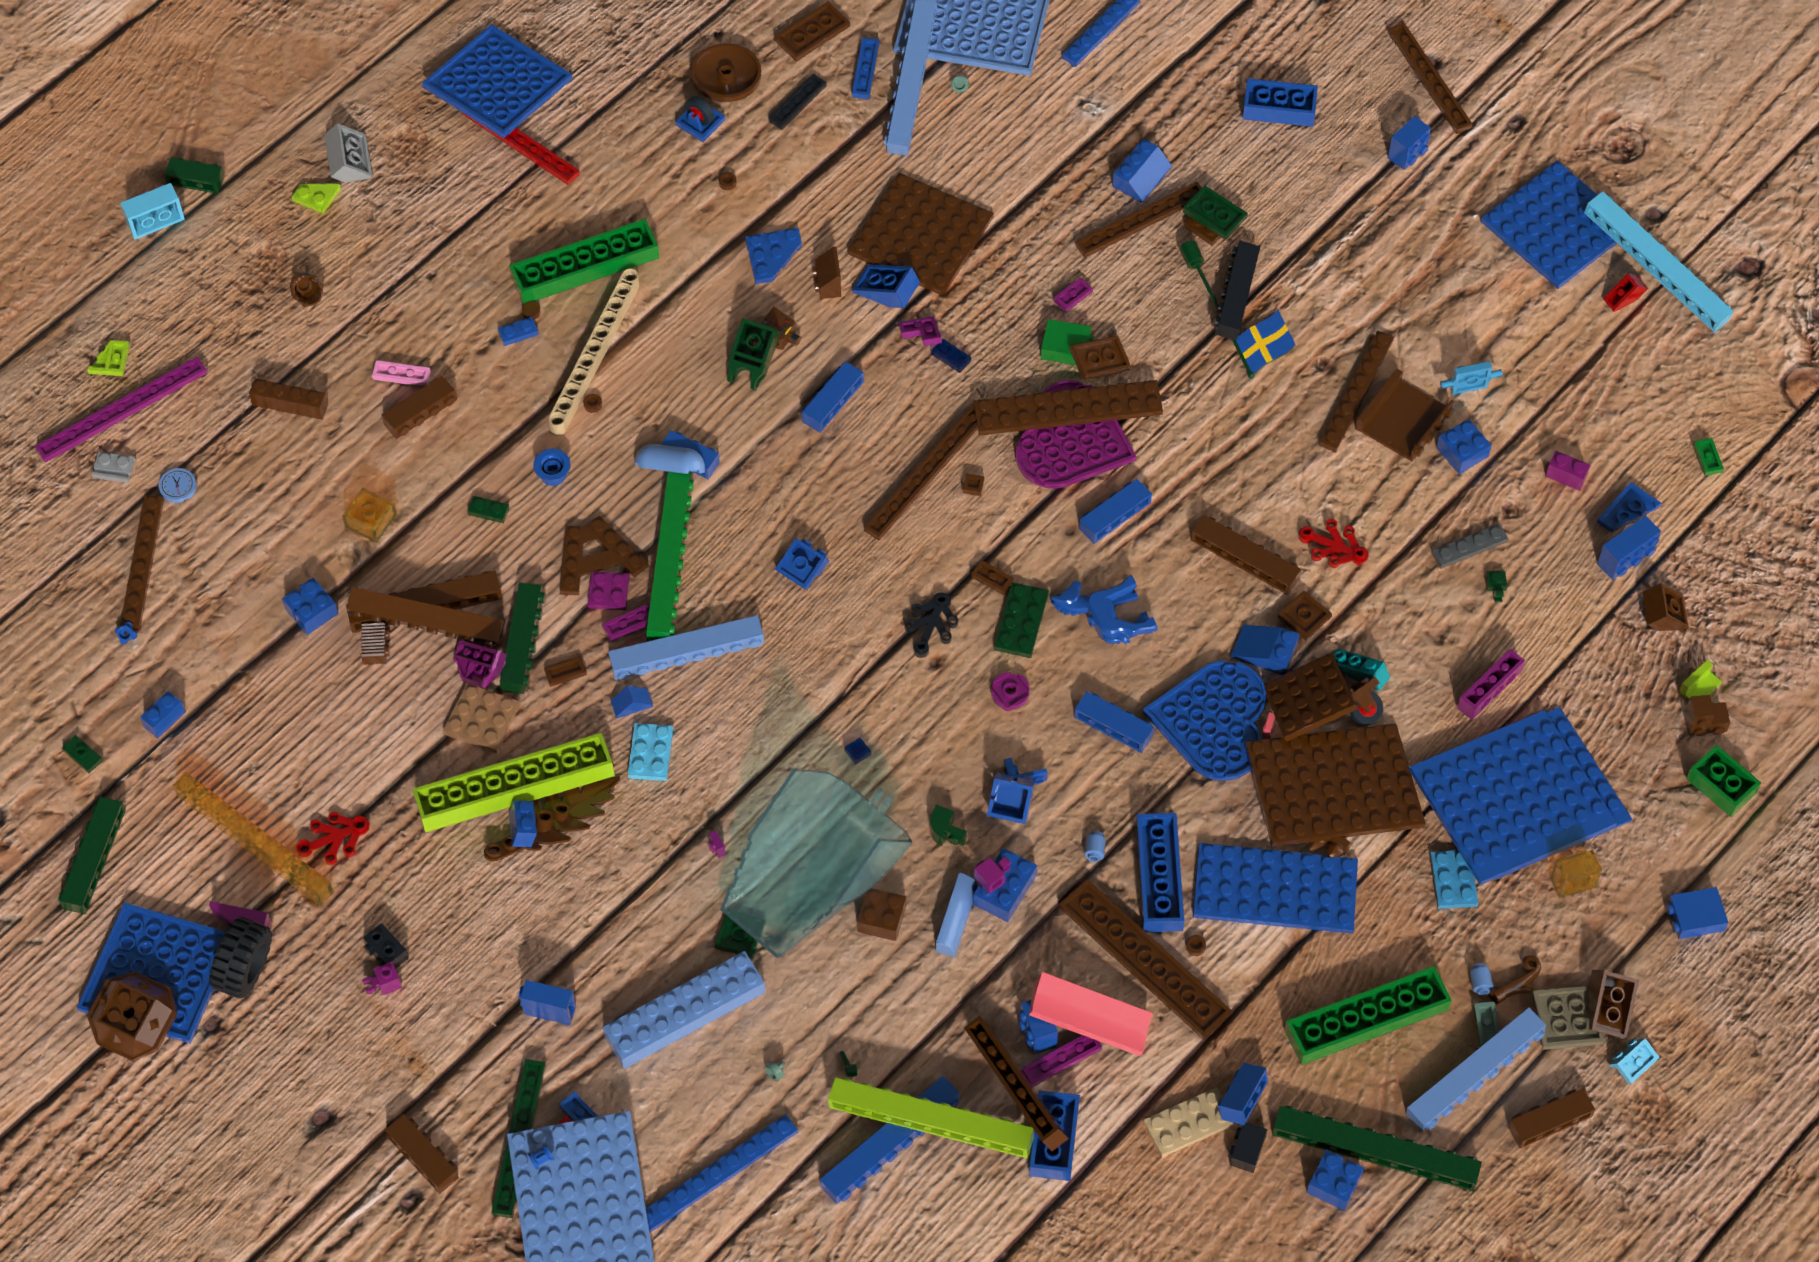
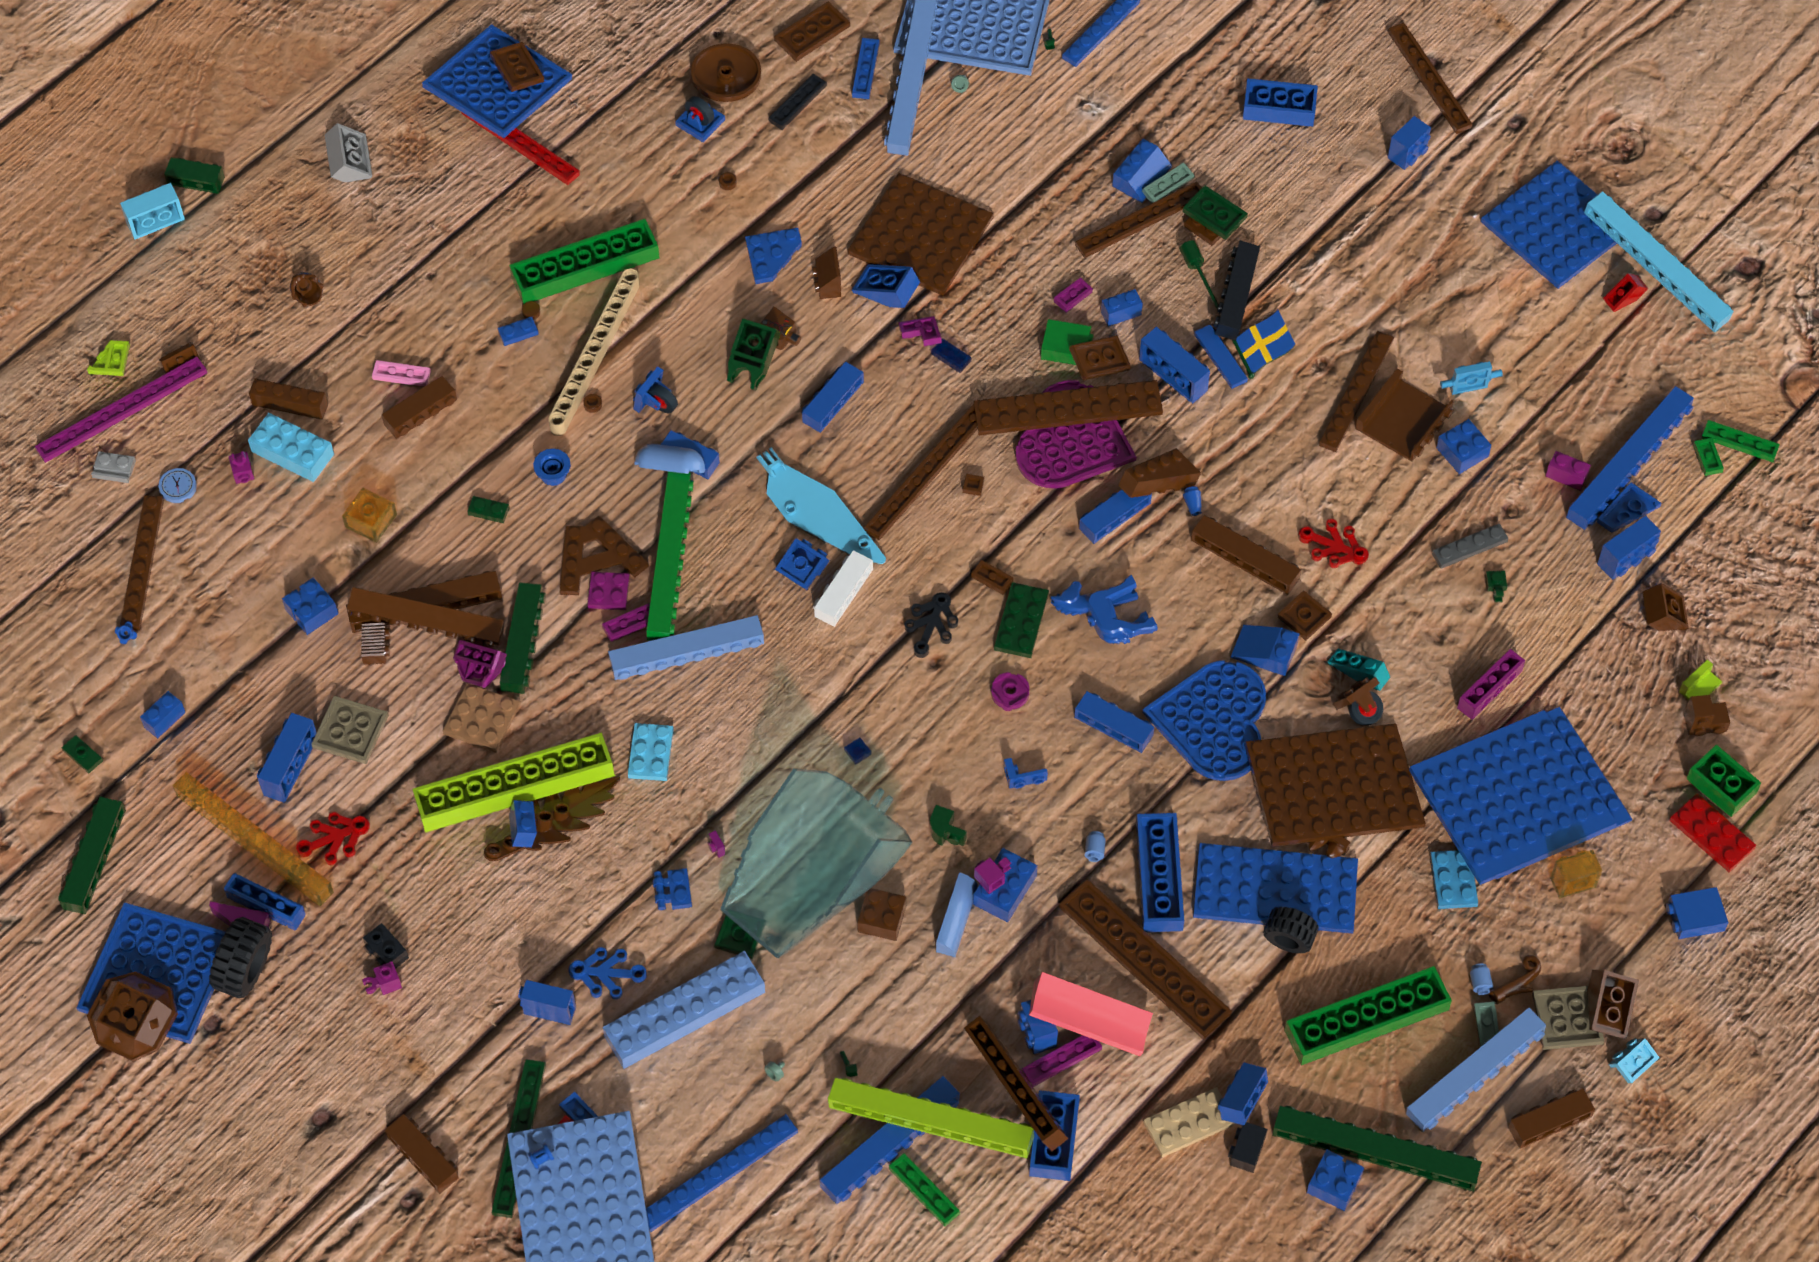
lime wing [292,184,341,214] -> none
reddish brown tile [544,656,587,687] -> none
blue slope [611,686,653,718] -> none
blue piece [987,772,1035,824] -> none
reddish brown tile [1186,935,1206,956] -> none
coral tile [1262,712,1275,739] -> none
reddish brown plate [1264,652,1358,742] -> none
none -> reddish brown tile [159,342,200,374]
none -> blue brick [224,873,306,931]
none -> magenta brick [229,451,254,484]
none -> medium azure brick [248,413,334,482]
none -> blue brick [257,713,317,803]
none -> dark tan plate [311,696,389,764]
none -> reddish brown plate [490,42,544,92]
none -> blue plant [568,947,647,999]
none -> plate [633,366,678,414]
none -> blue plate [653,868,692,910]
none -> medium azure wing [756,447,886,564]
none -> white brick [813,550,873,627]
none -> green plate [889,1153,960,1227]
none -> dark green hand [1044,29,1055,50]
none -> blue brick [1101,289,1143,326]
none -> reddish brown wedge [1118,448,1201,498]
none -> blue brick [1139,327,1210,404]
none -> sand green plate [1142,162,1195,204]
none -> blue cone [1183,487,1202,516]
none -> blue tile [1194,324,1248,389]
none -> black tyre [1263,907,1319,953]
none -> blue brick [1566,386,1694,530]
none -> red plate [1669,794,1757,872]
none -> green plate [1702,420,1780,462]

